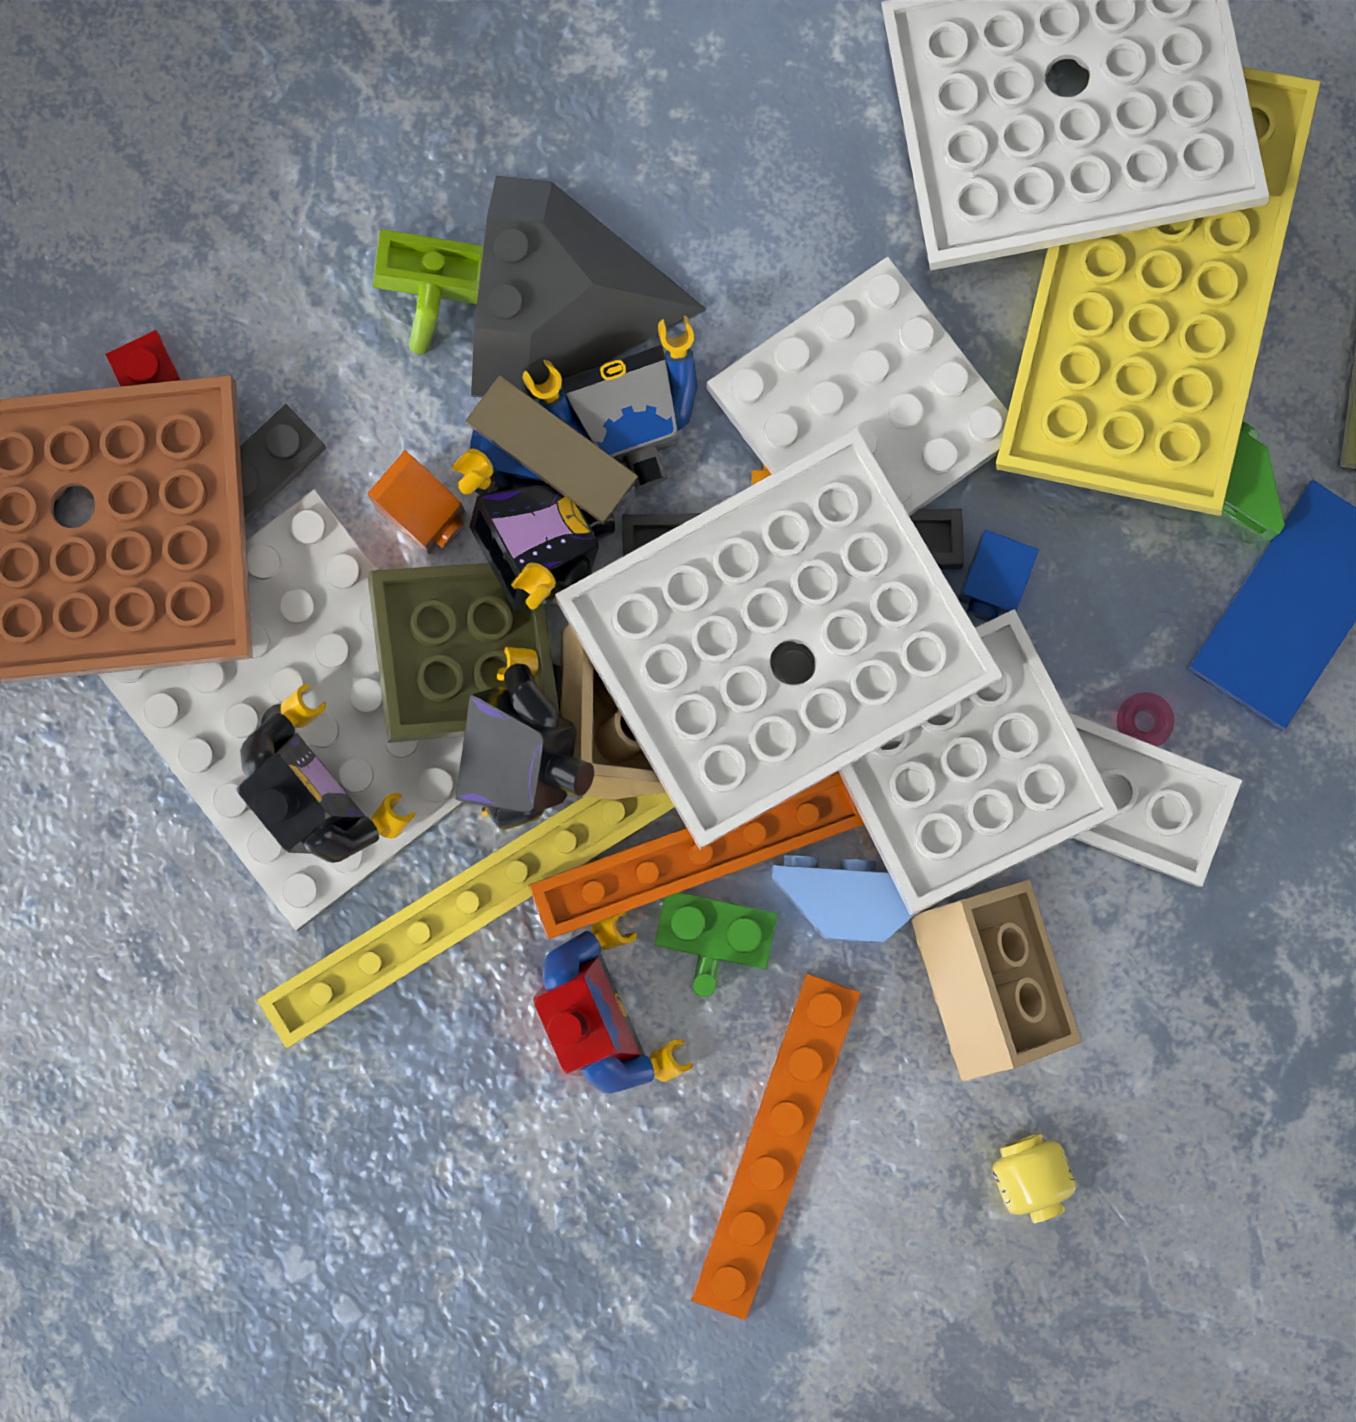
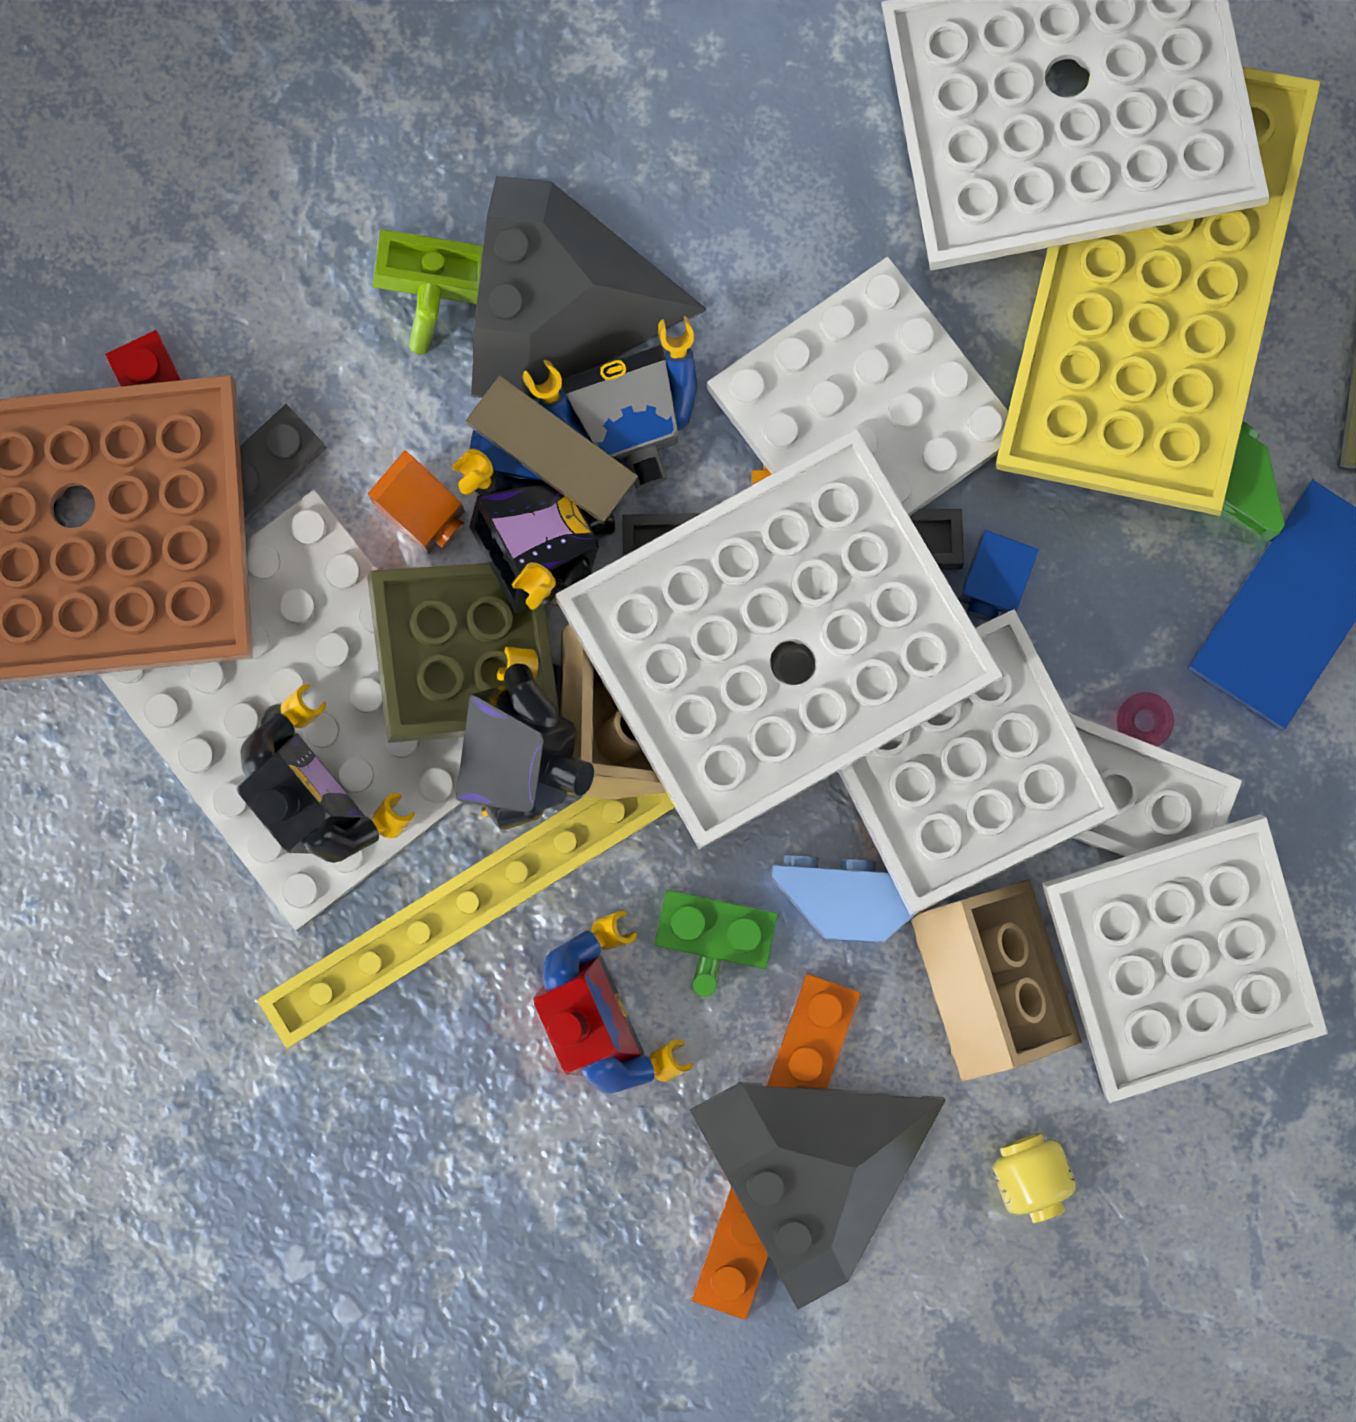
orange plate [528,772,864,939] -> none
none -> dark grey wedge [690,1082,946,1310]
none -> white plate [1042,814,1328,1103]

